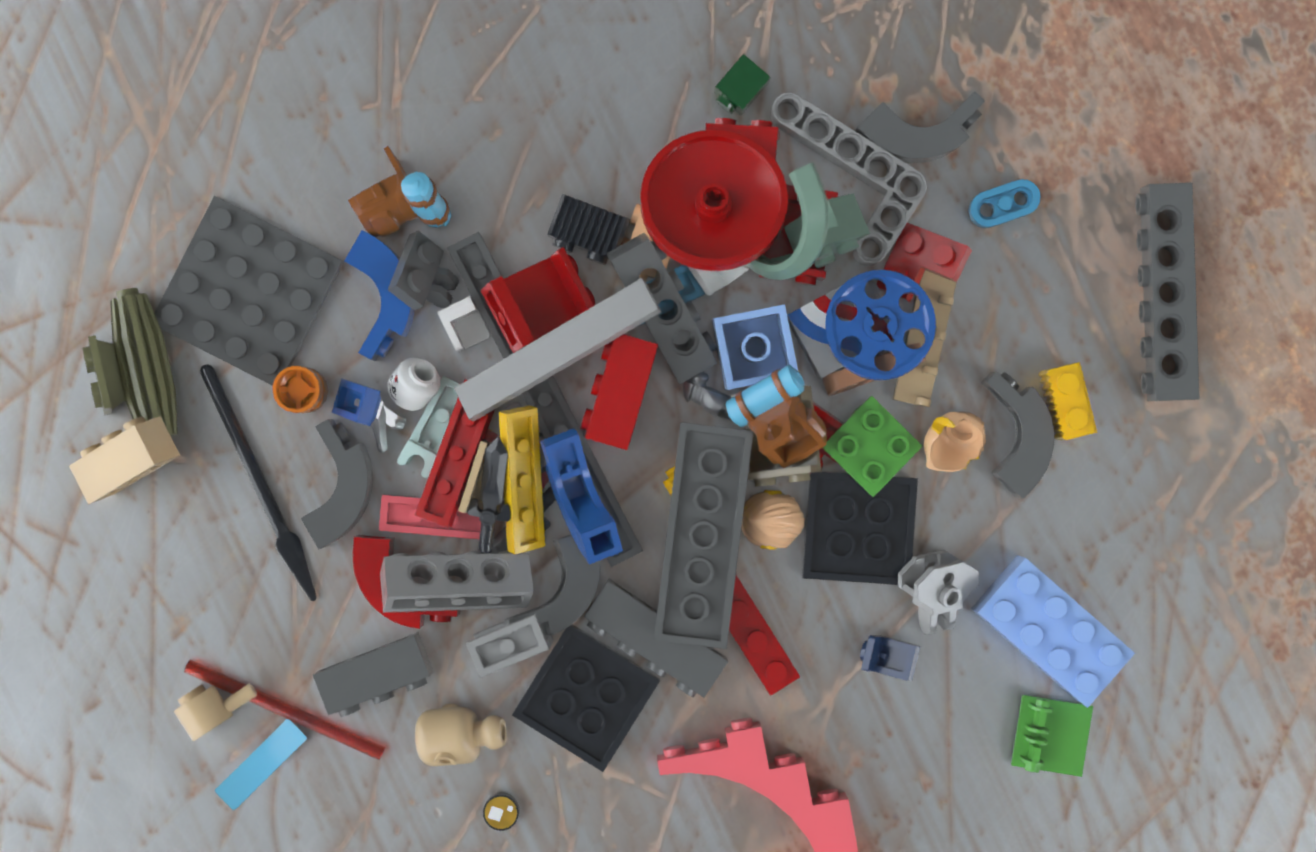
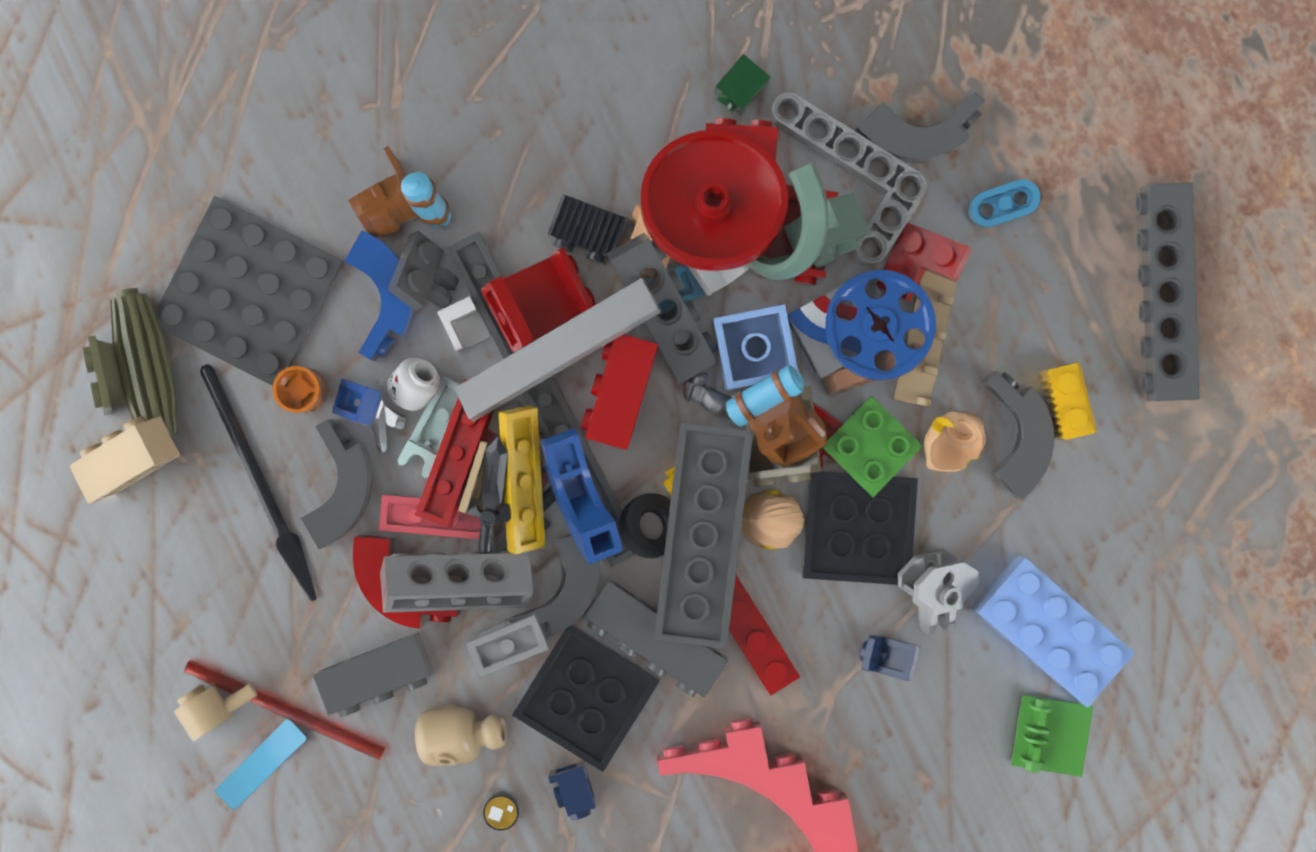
none -> dark blue brick [548,760,596,821]
none -> black tyre [619,493,671,559]

